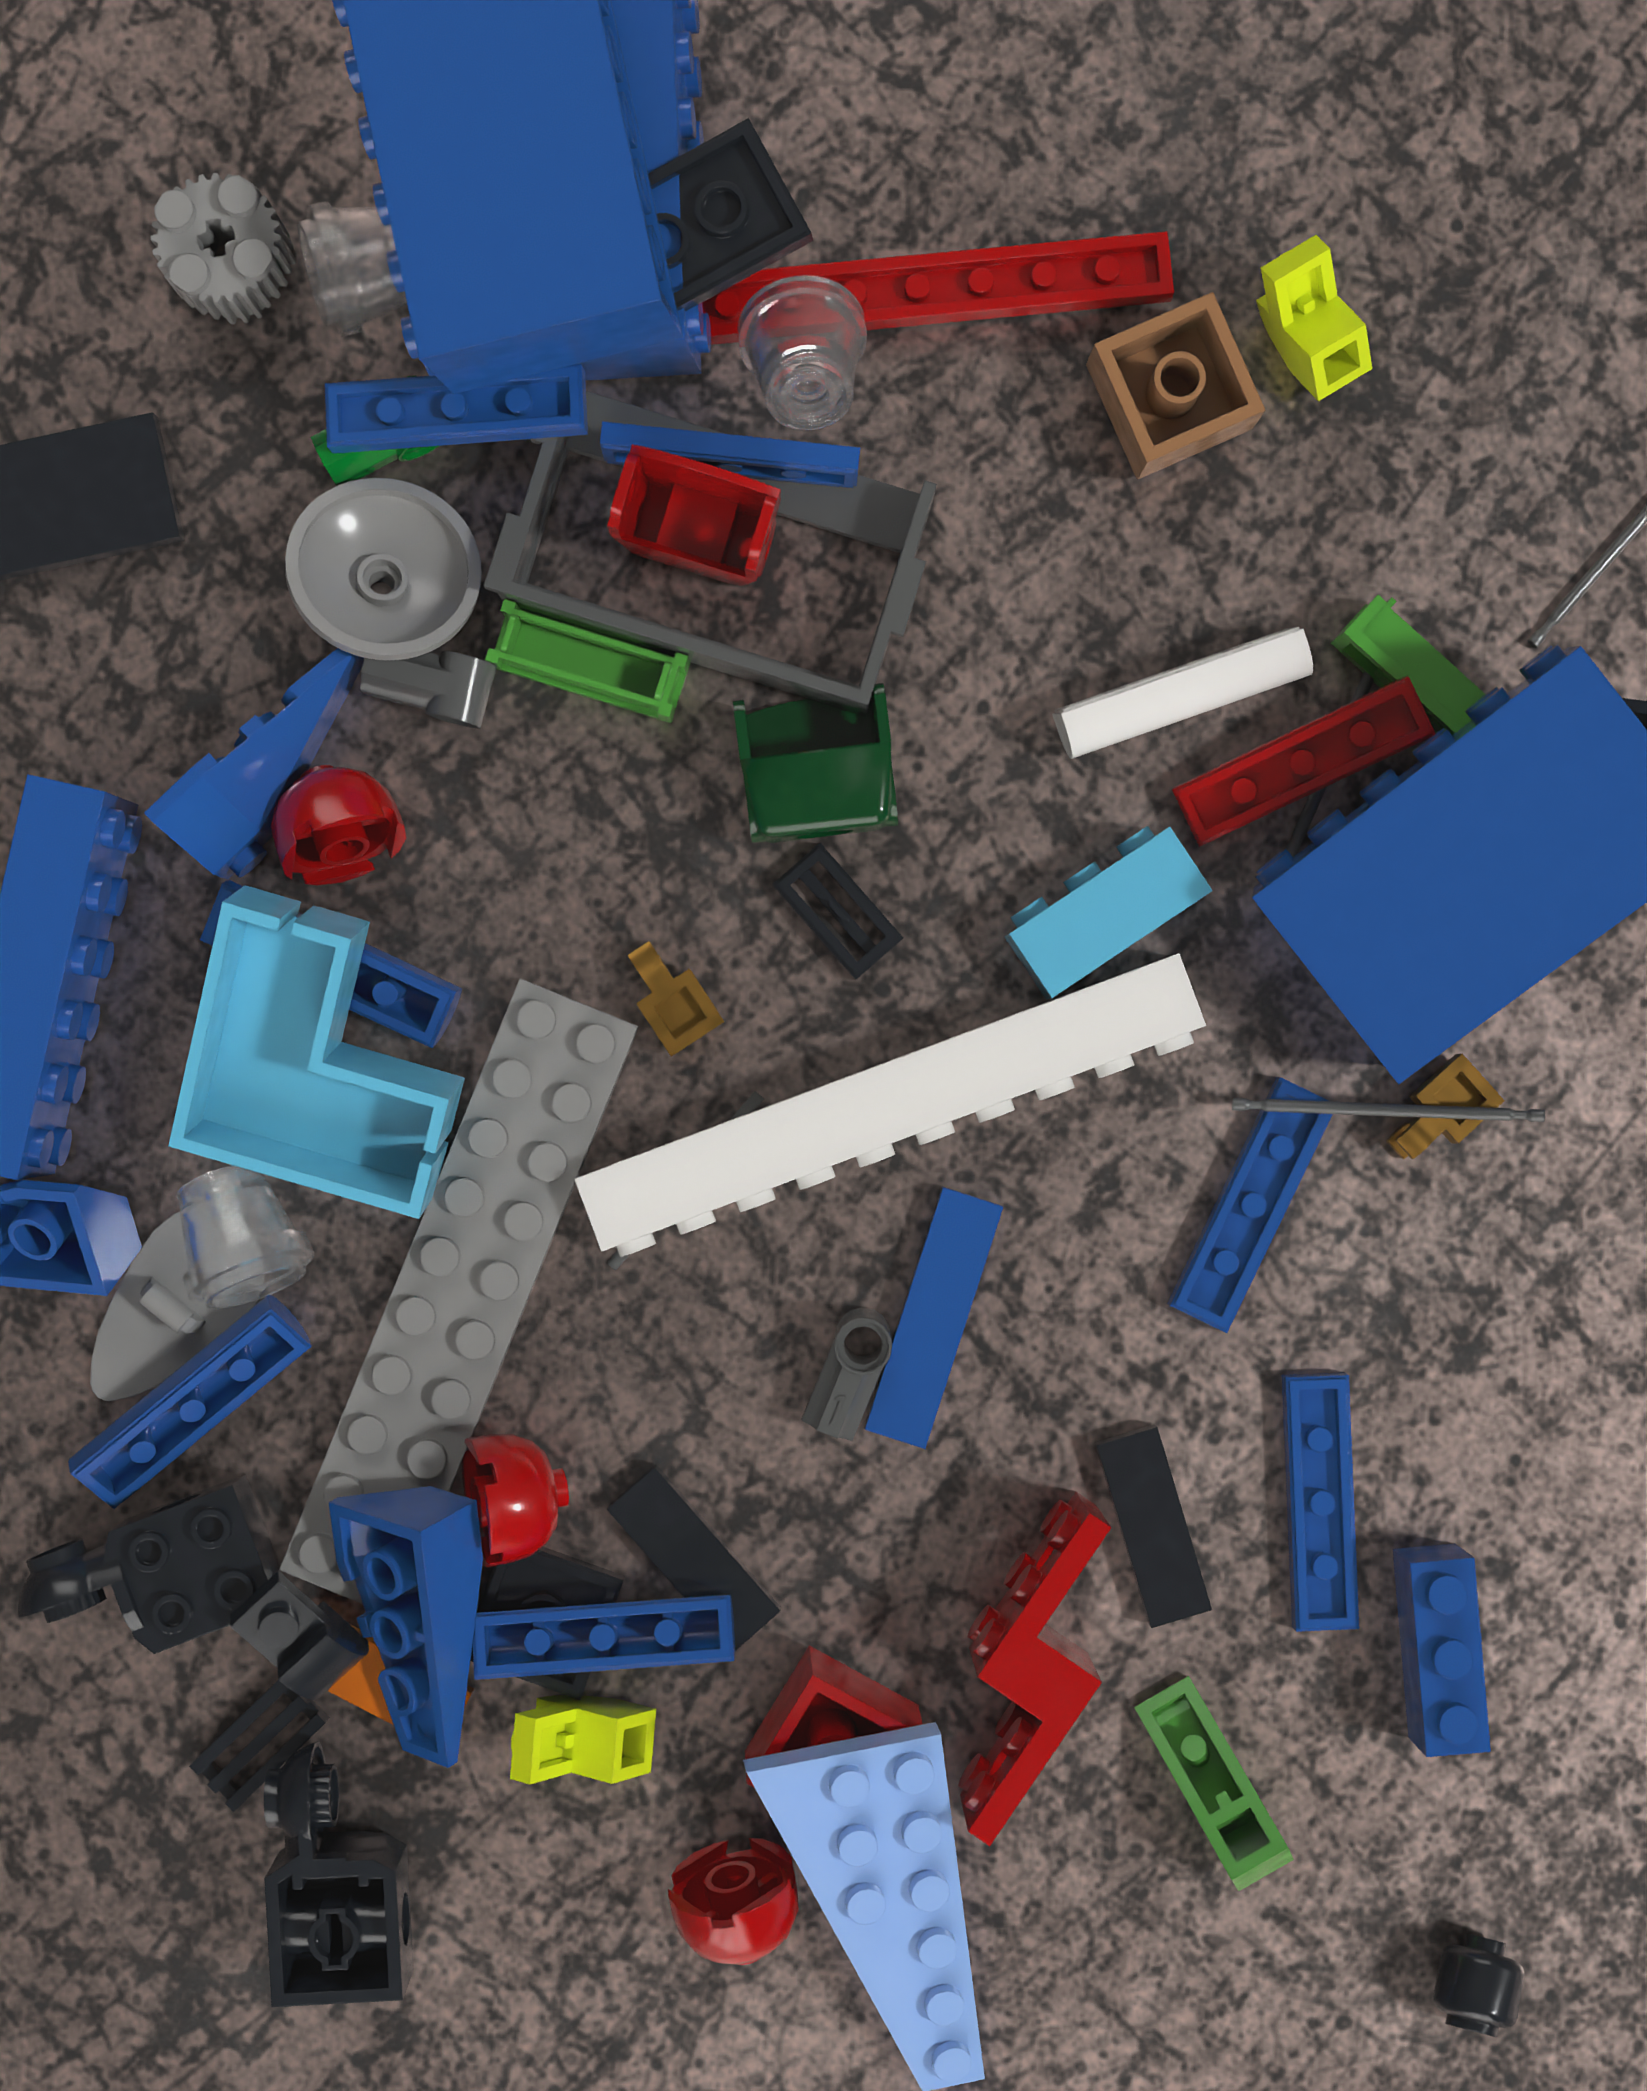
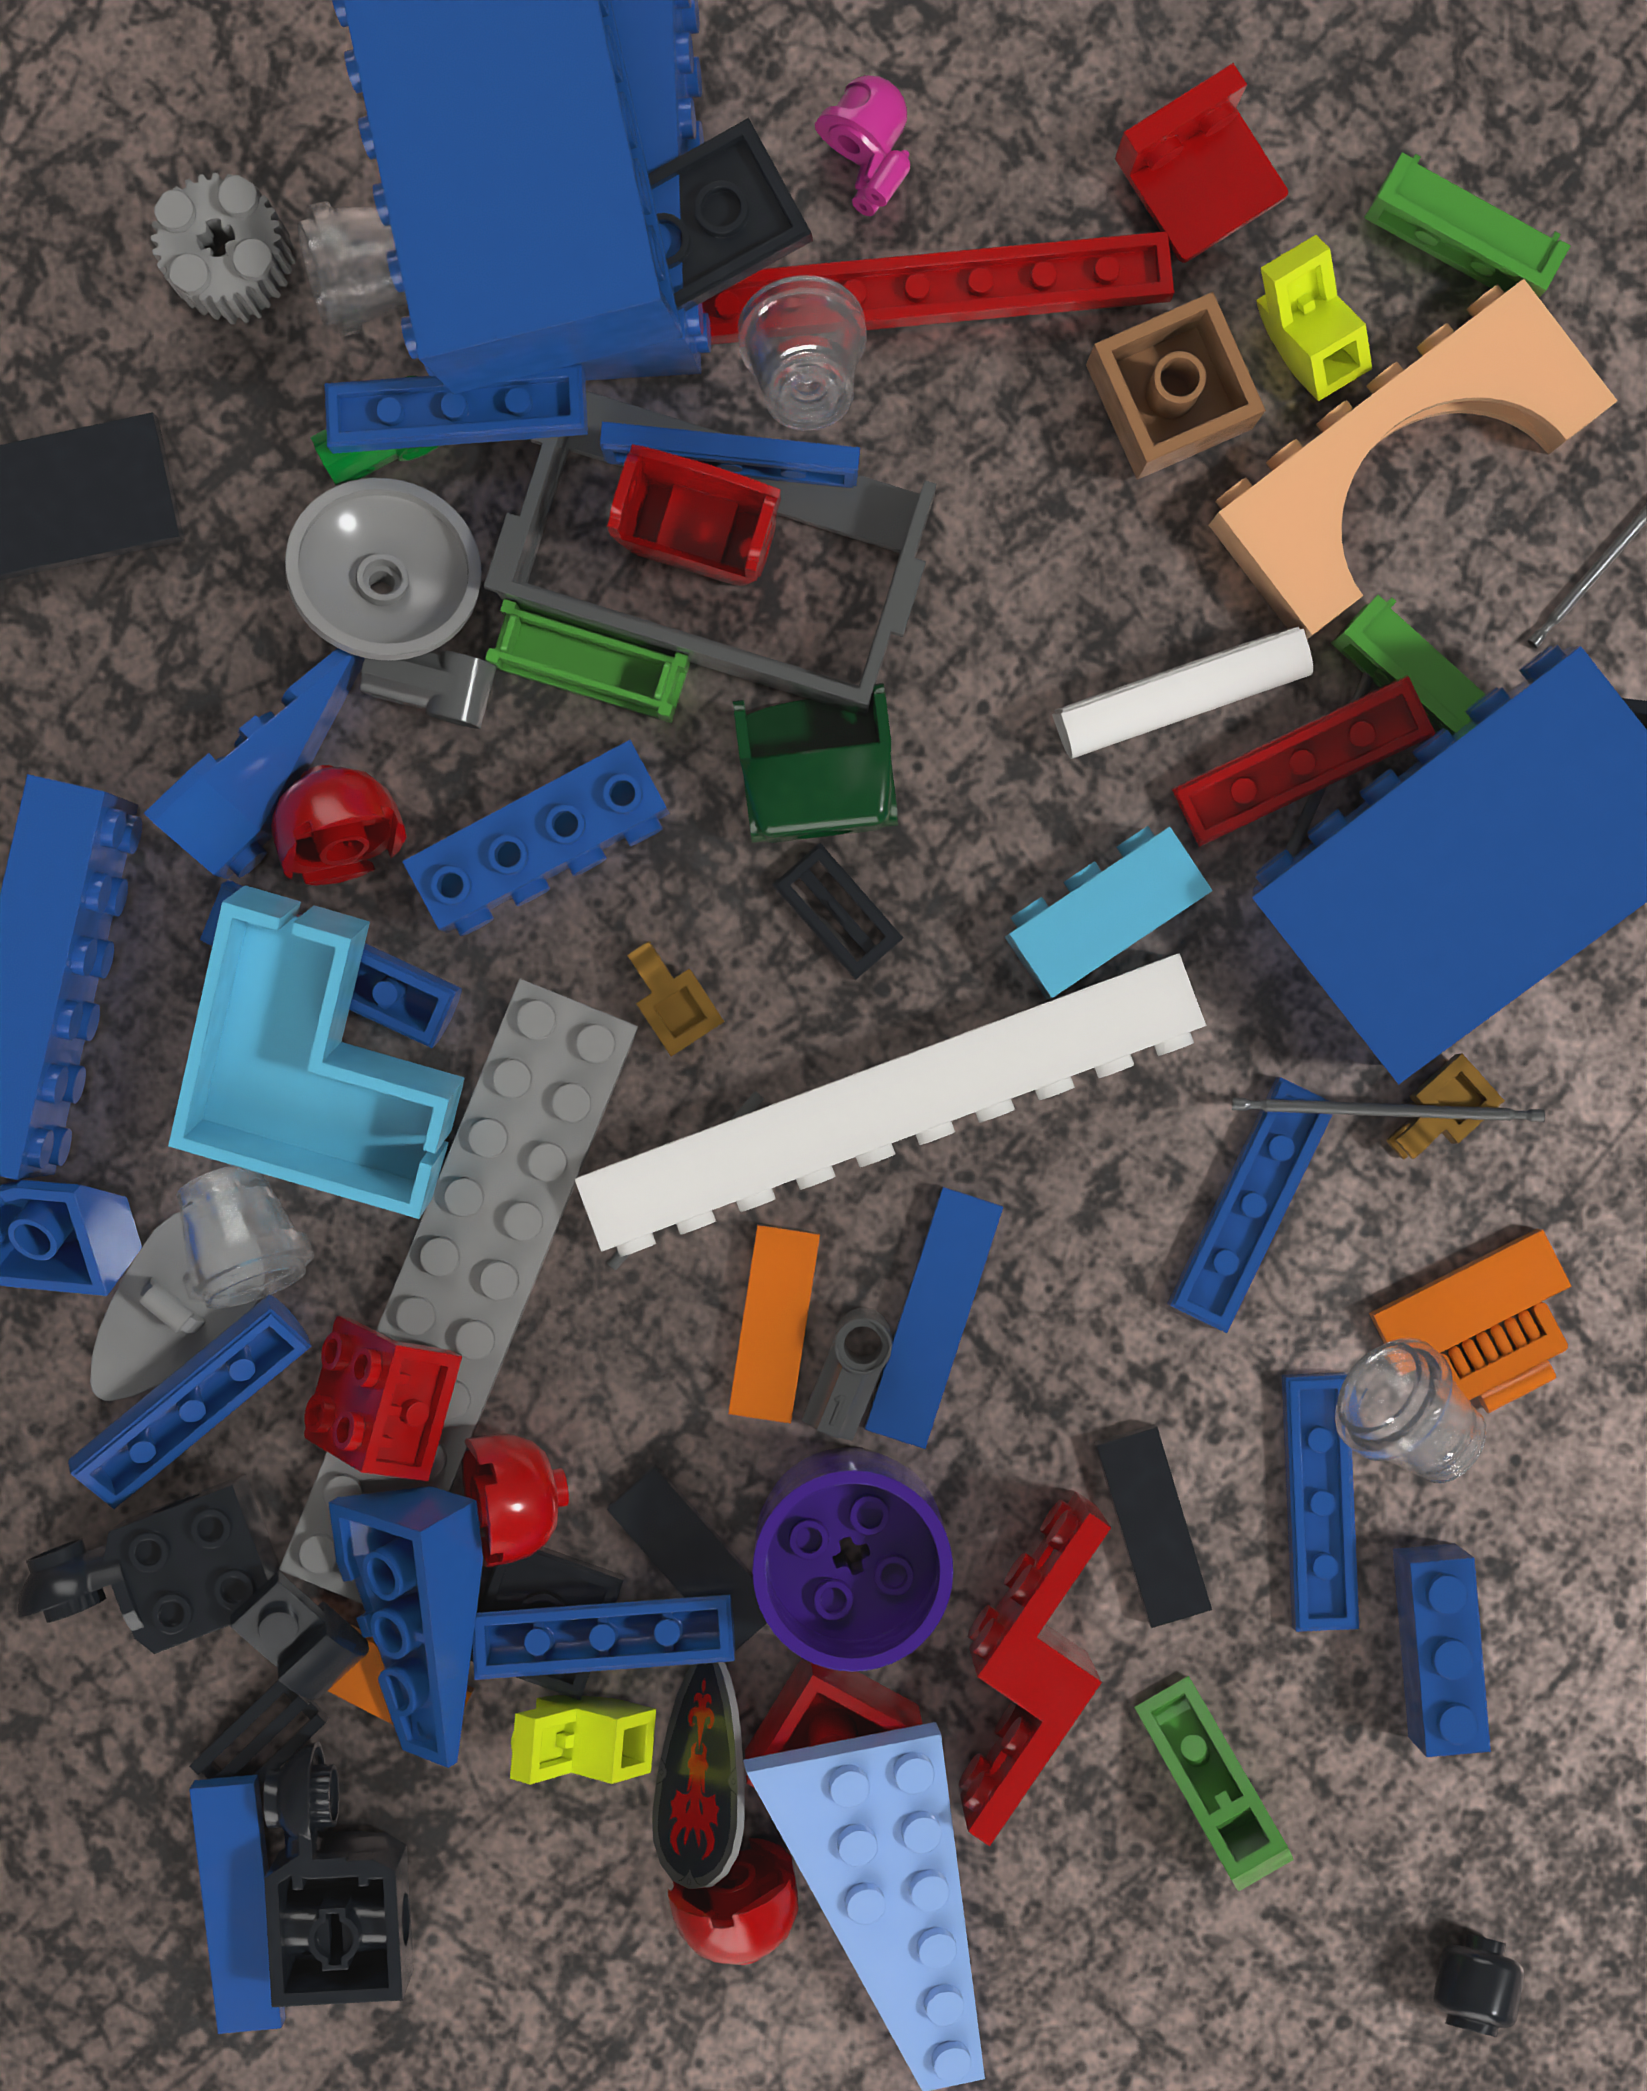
none -> blue tile [189,1775,286,2034]
none -> red bracket [304,1316,462,1481]
none -> blue brick [402,740,670,936]
none -> shield [652,1662,748,1889]
none -> orange tile [728,1224,820,1424]
none -> dark purple brick [753,1447,953,1672]
none -> dark pink piece [815,75,910,217]
none -> red bracket [1115,63,1288,263]
none -> light nougat arch [1208,279,1617,640]
none -> clear piece [1335,1338,1487,1483]
none -> bright green container [1364,152,1571,298]
none -> orange tile [1369,1228,1572,1372]
none -> orange piece [1431,1302,1568,1414]

